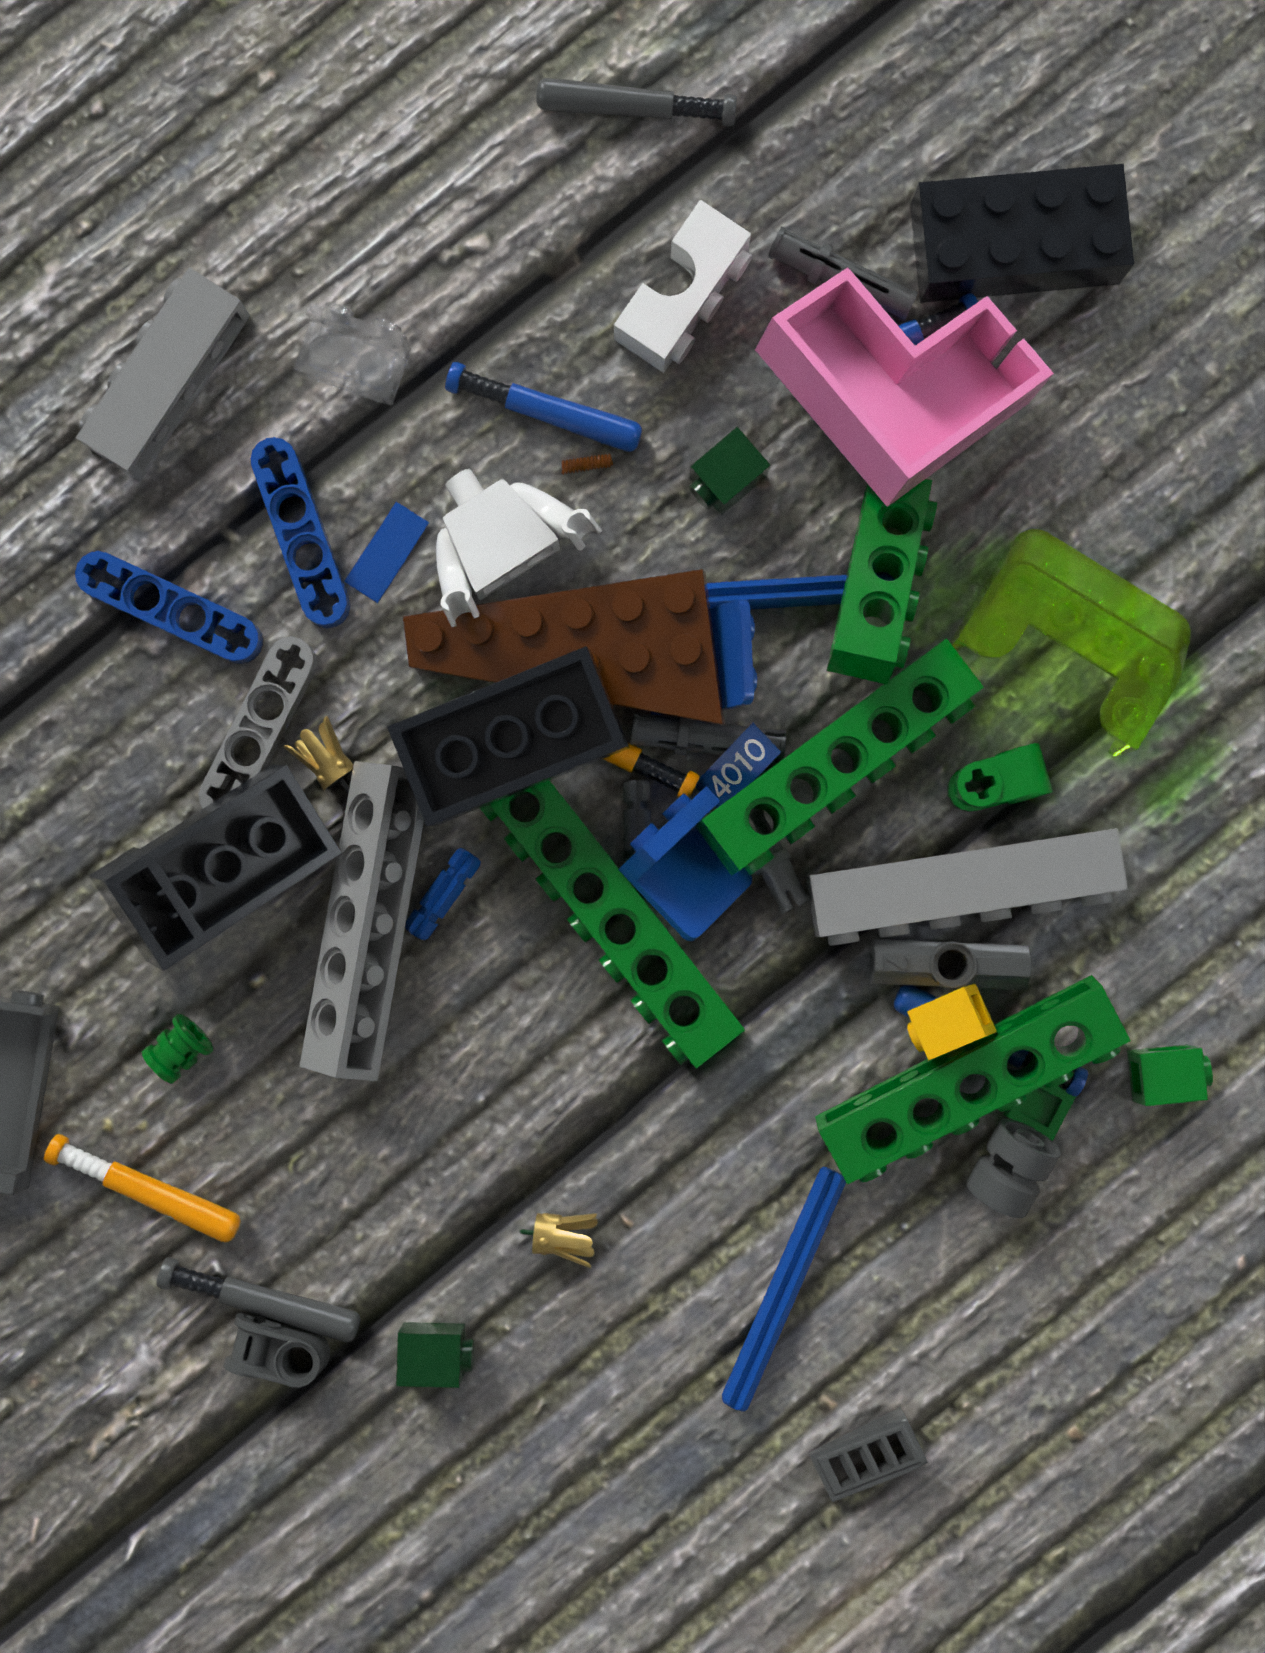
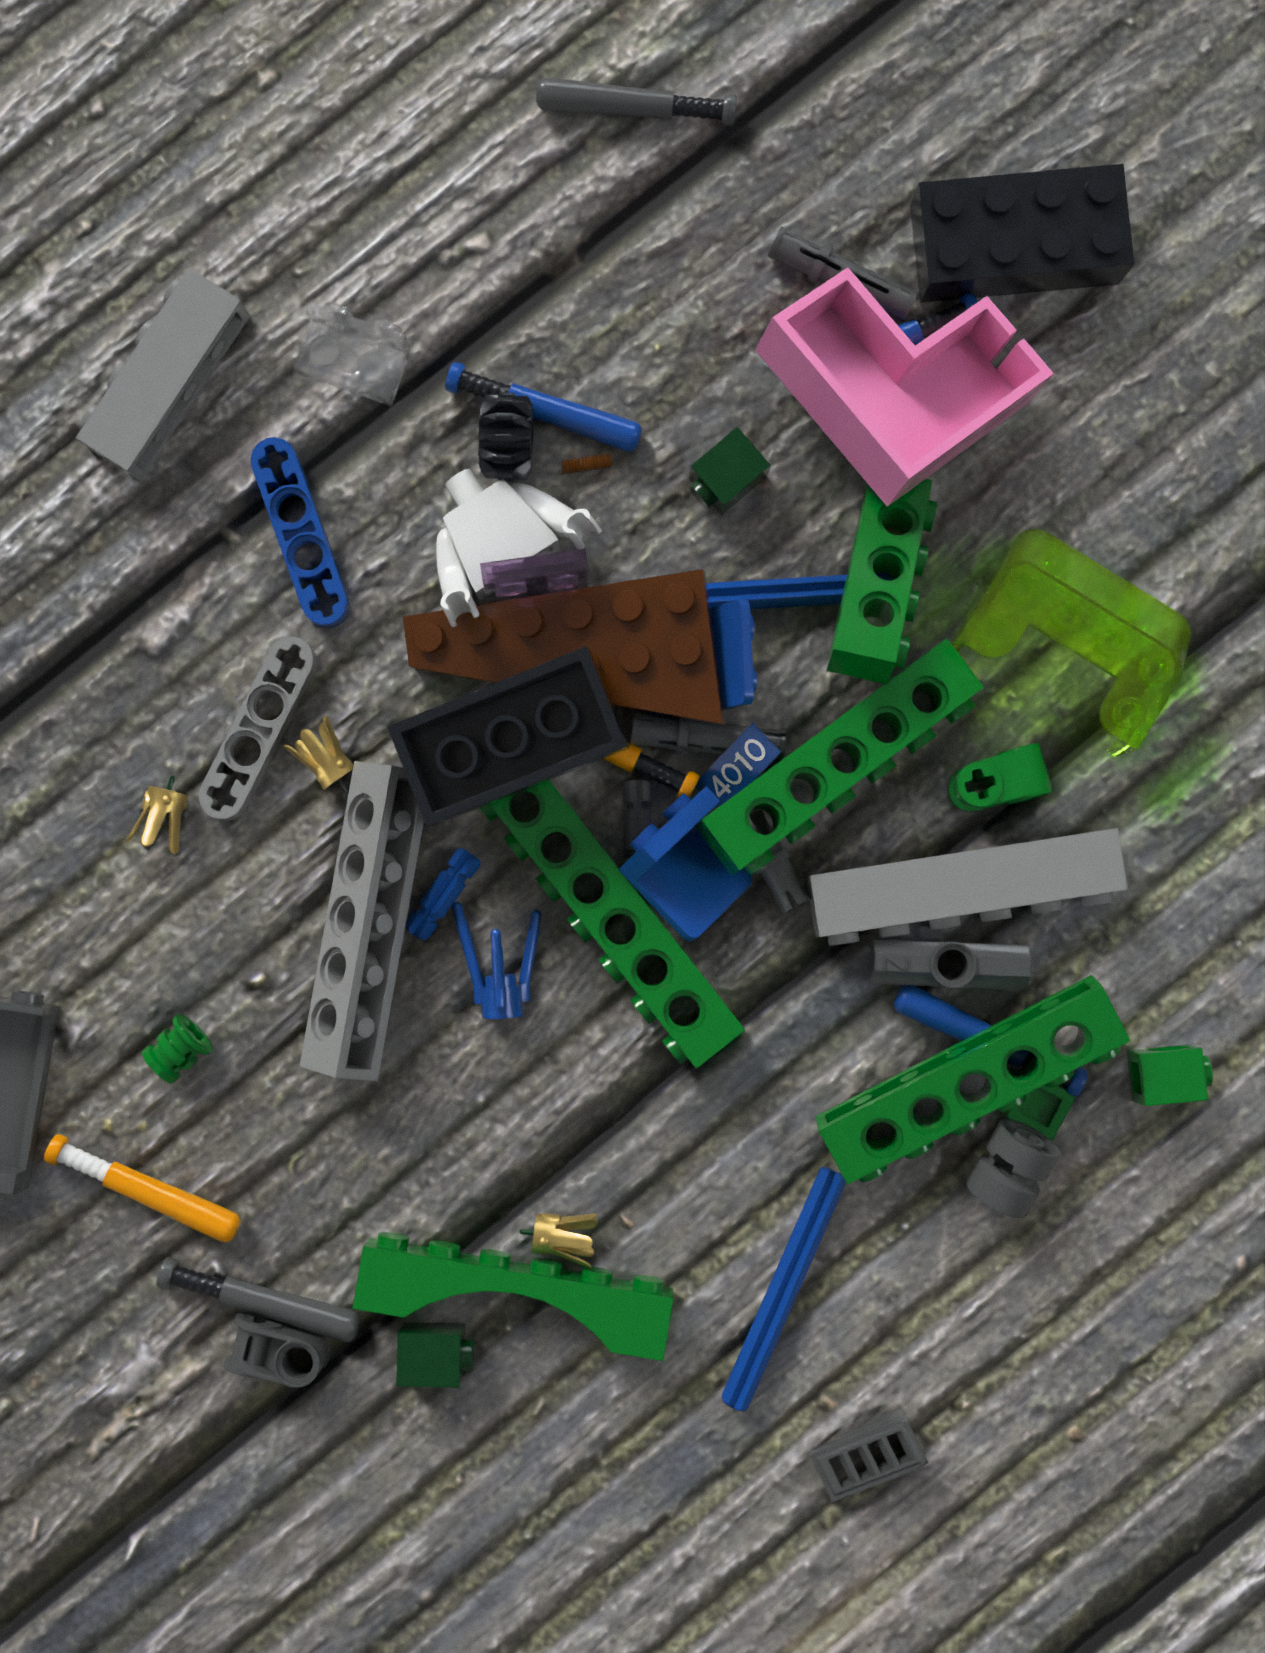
blue beam [75,551,263,664] -> none
black hinge [89,765,342,971] -> none
blue sticker [344,502,429,603] -> none
white arch [614,200,752,373] -> none
yellow brick [907,984,997,1061] -> none
none -> pearl gold piece [126,776,189,854]
none -> green arch [352,1232,674,1361]
none -> blue plant [452,902,541,1019]
none -> black gear [478,393,534,482]
none -> clear purple plate [480,549,588,597]

